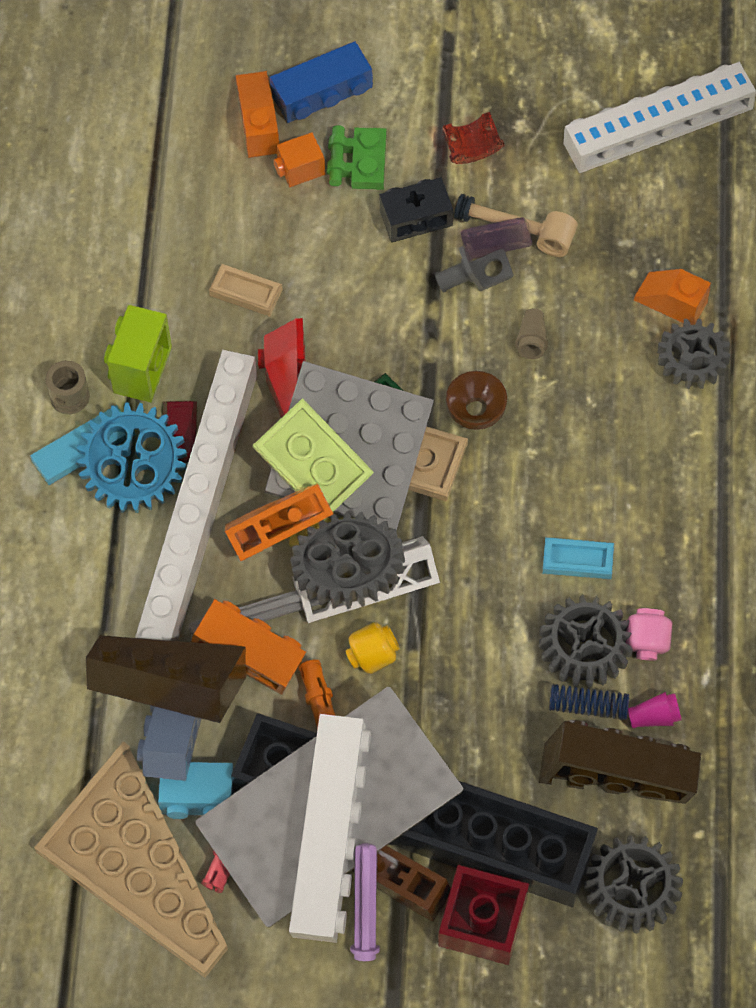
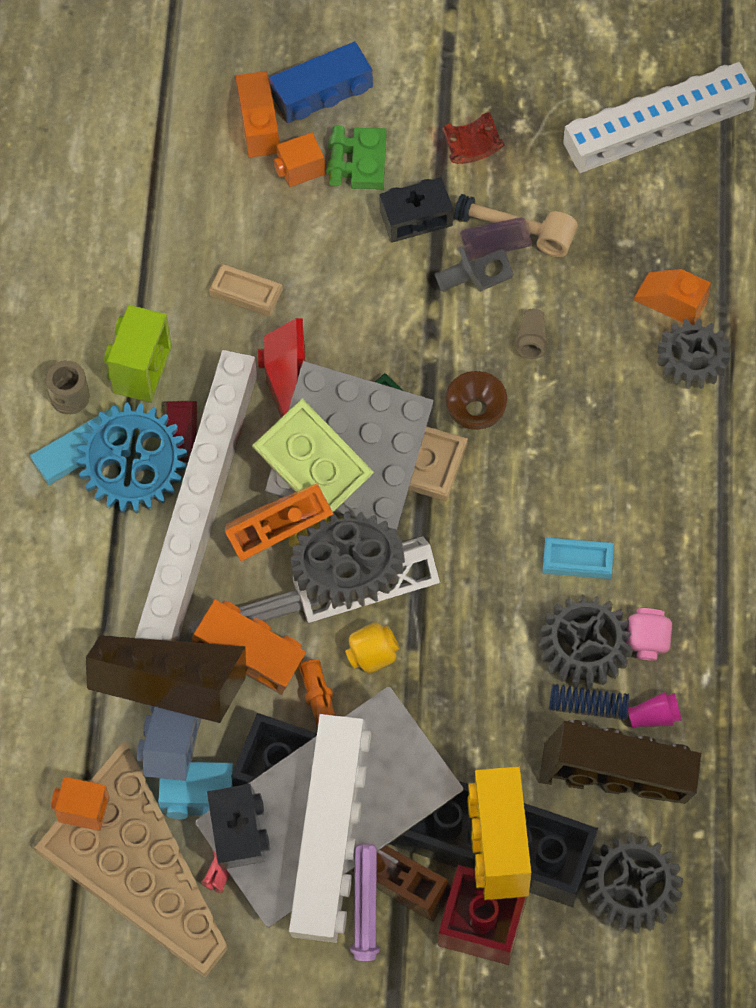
none -> orange brick [51,777,110,831]
none -> black brick [207,784,270,870]
none -> yellow brick [468,766,531,900]

